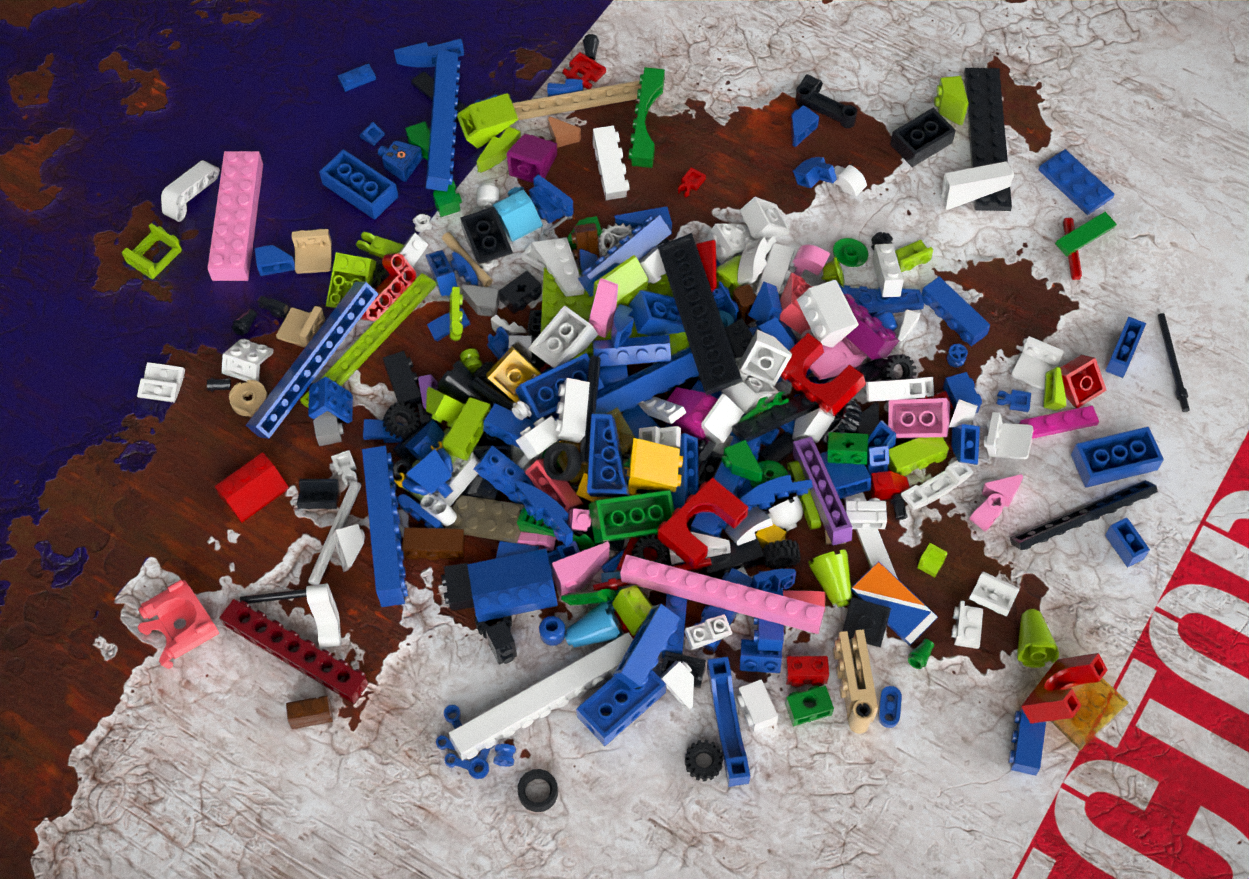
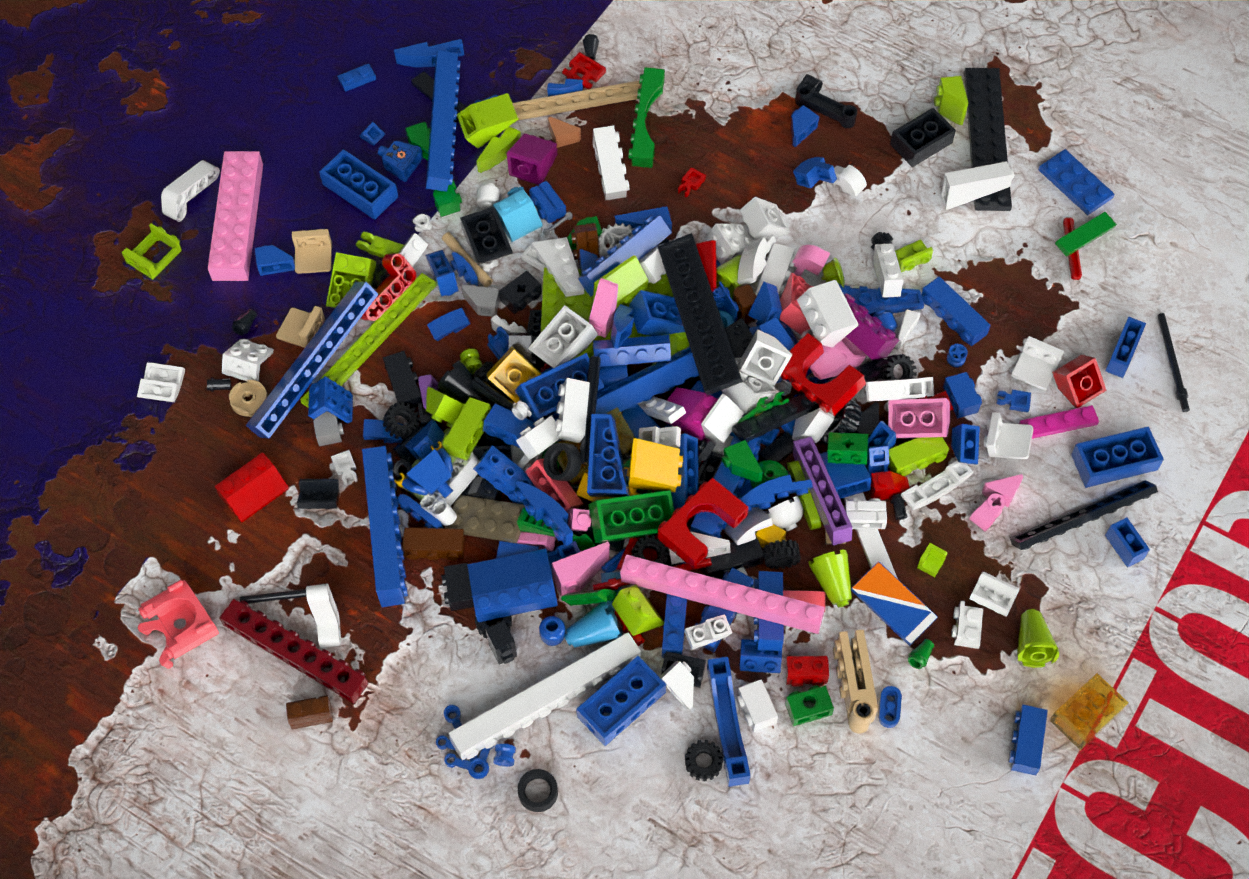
black plate [257,296,289,319] -> none
white axle [308,481,361,585] -> none
white slope [332,524,365,572] -> none
lime hinge [450,287,463,341] -> none
blue plate [533,174,574,217] -> none
brick [613,604,680,689] -> none
blue slope [752,569,796,591] -> none
green dish [833,238,869,267] -> none
black tile [842,597,891,648] -> none
white slope [949,399,978,427] -> none
red arch [1021,653,1108,724] -> none
lime slope [1044,367,1066,411] -> none

